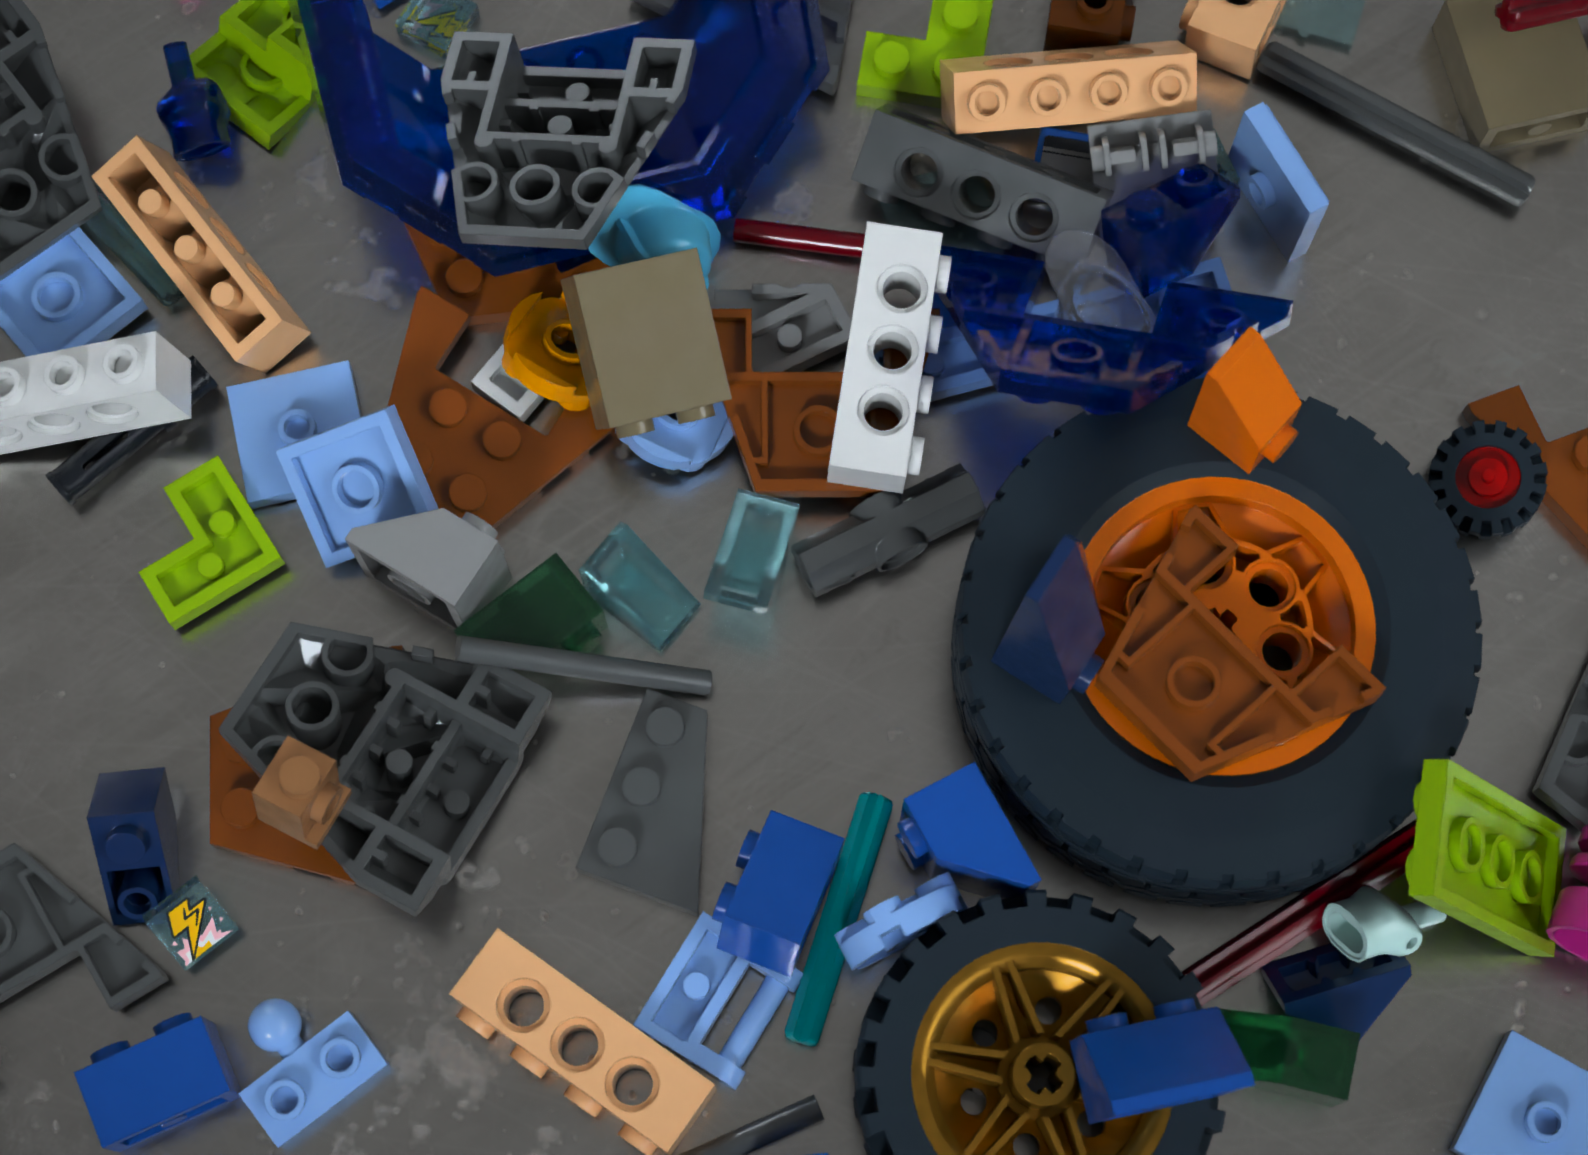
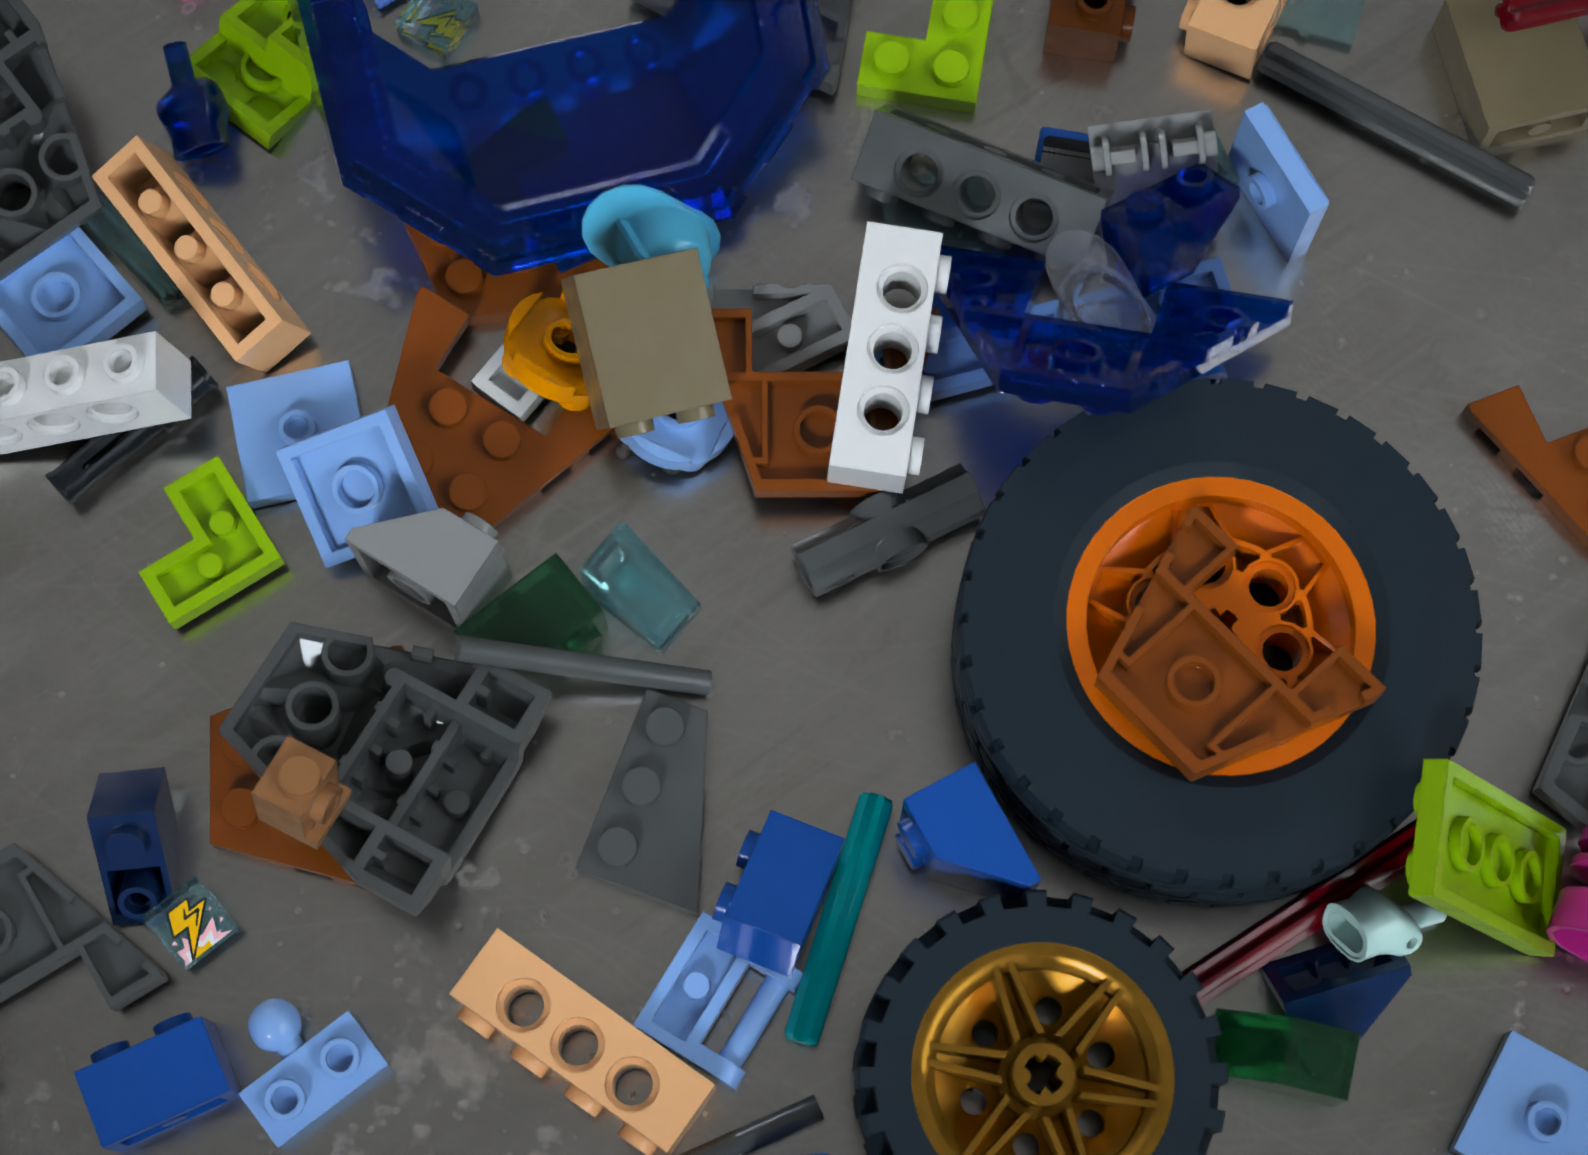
dark grey wedge [440,31,697,250] -> none
clear light blue slope [703,488,800,615] -> none
dark red bar [733,218,865,258] -> none
light blue plate [834,872,968,971] -> none
light nougat brick [940,40,1197,135] -> none
dark blue wedge [991,534,1105,704] -> none
blue slope [1070,998,1255,1124] -> none
orange slope [1187,326,1302,474] -> none
black wheel [1428,420,1548,540] -> none

